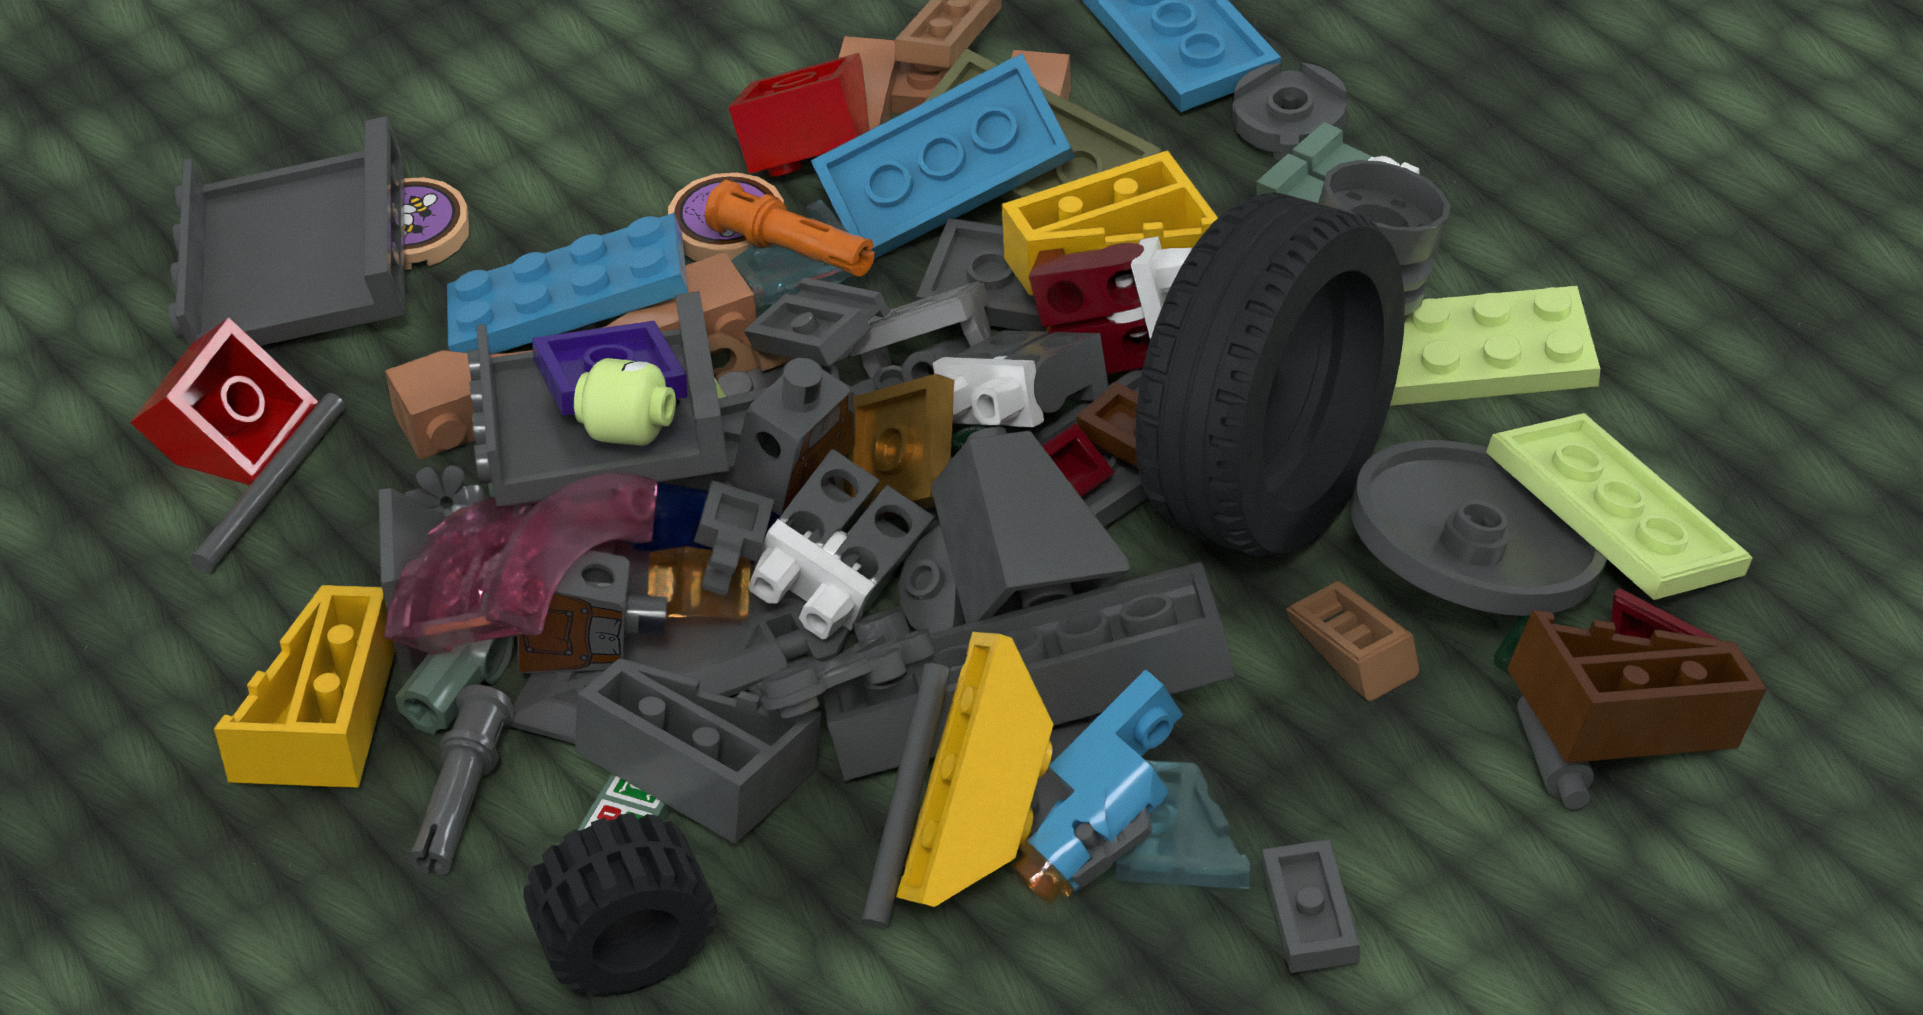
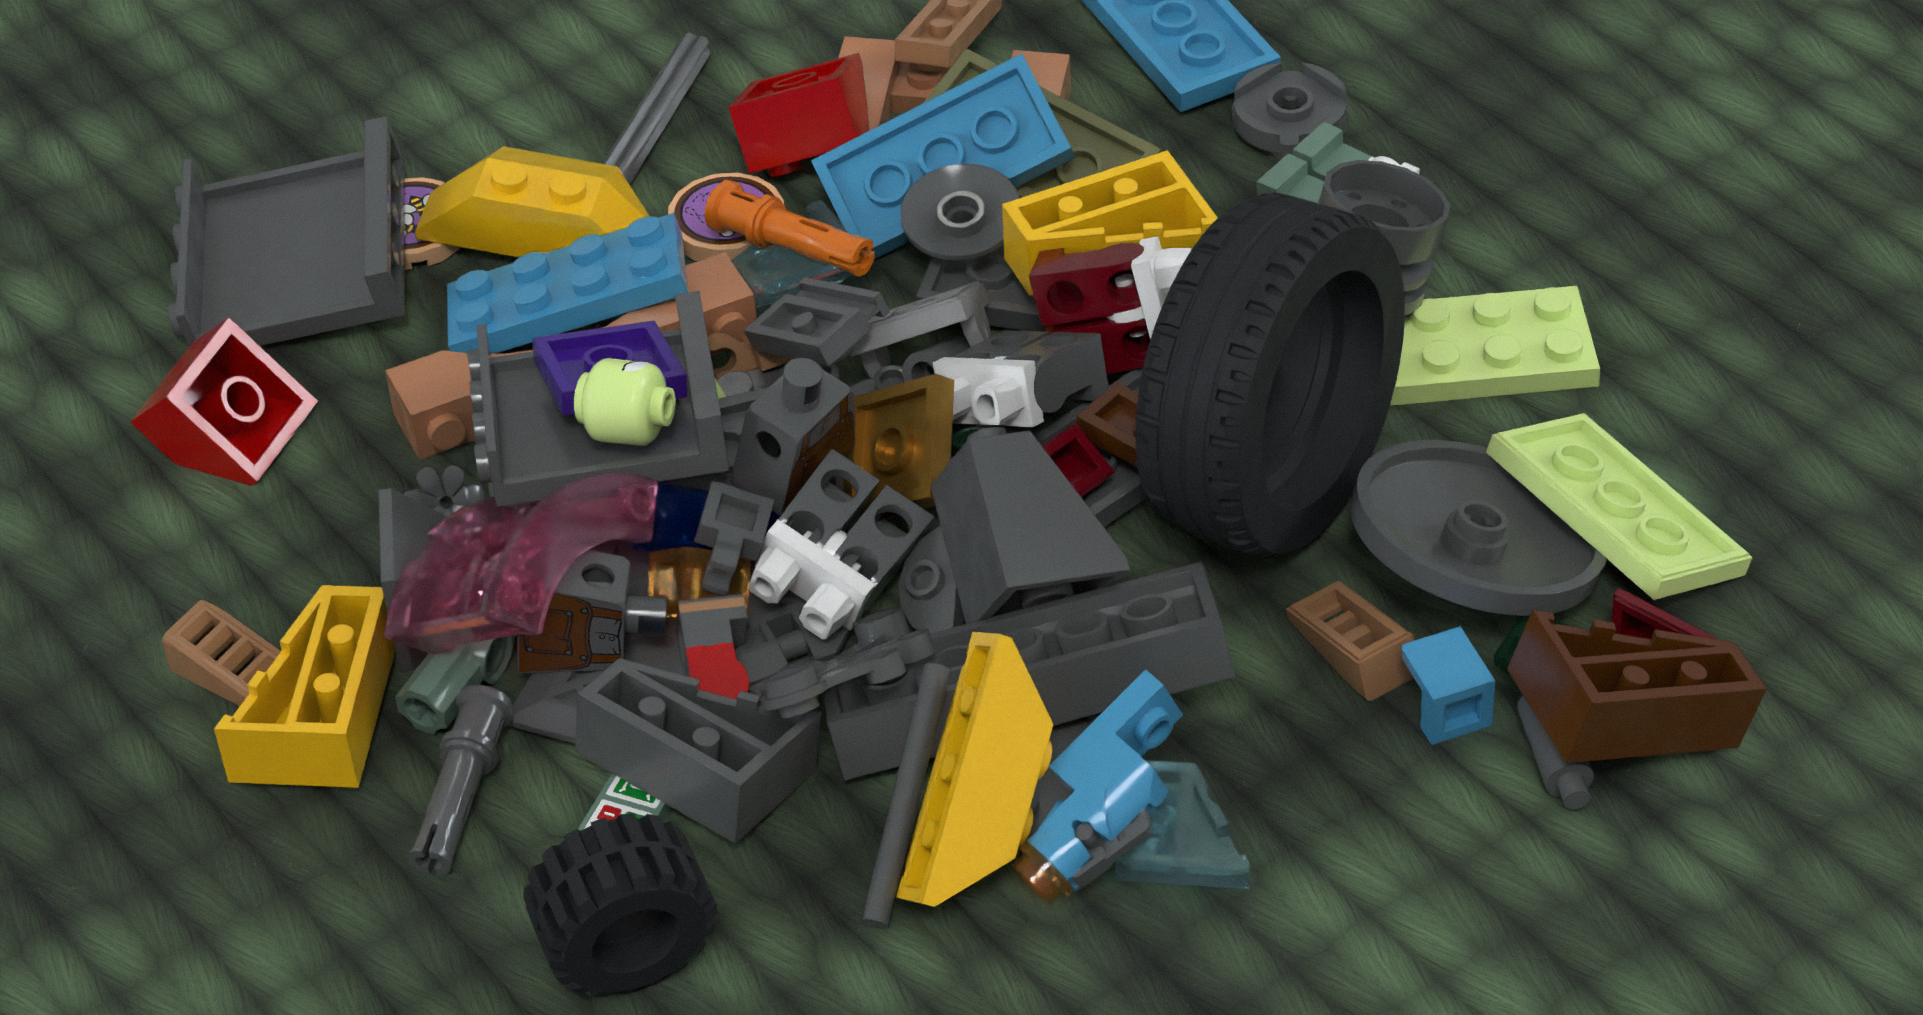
dark grey bar [191,393,345,573] -> none
dark grey plate [1262,839,1360,973] -> none
none -> medium nougat slope [162,600,281,706]
none -> yellow wedge [415,146,650,257]
none -> dark grey axle [602,32,710,185]
none -> leg [676,594,749,700]
none -> dark grey dish [901,164,1020,260]
none -> dark azure panel [1401,626,1495,745]

